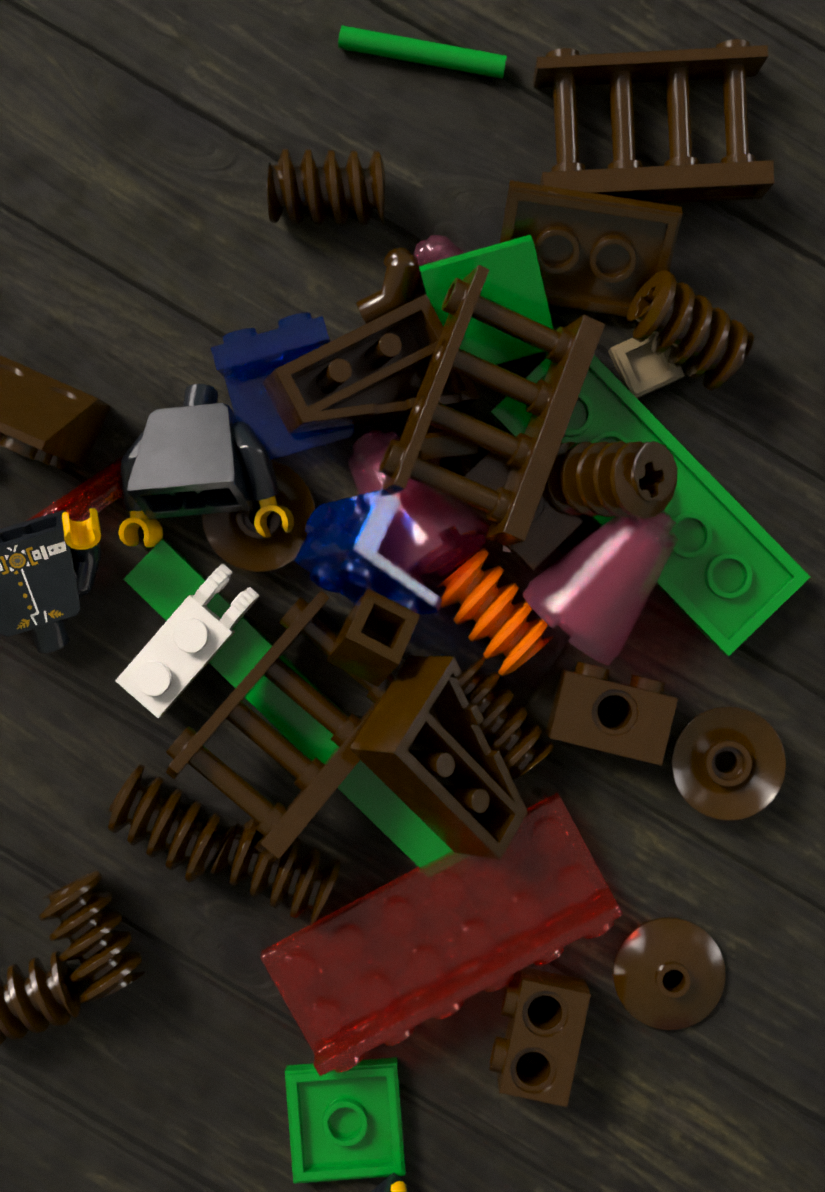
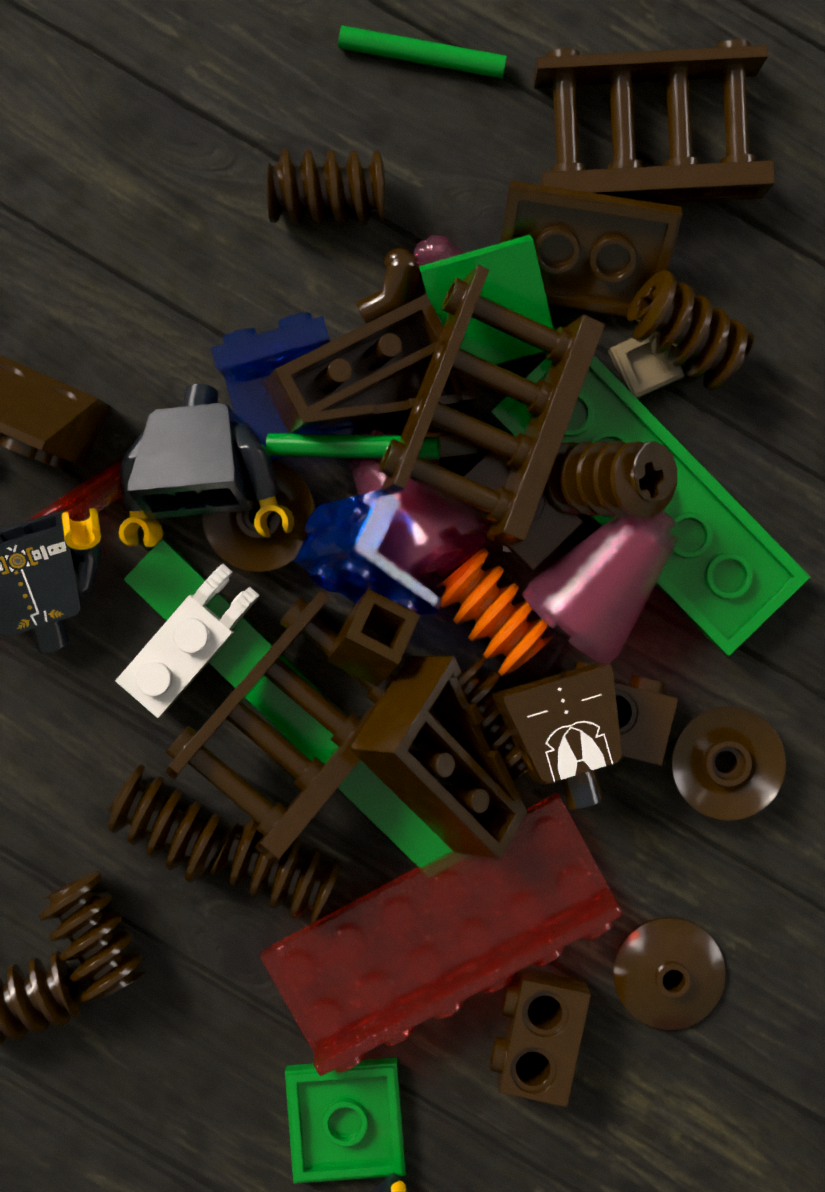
none -> green bar [266,433,441,460]
none -> dark brown torso [492,663,622,810]

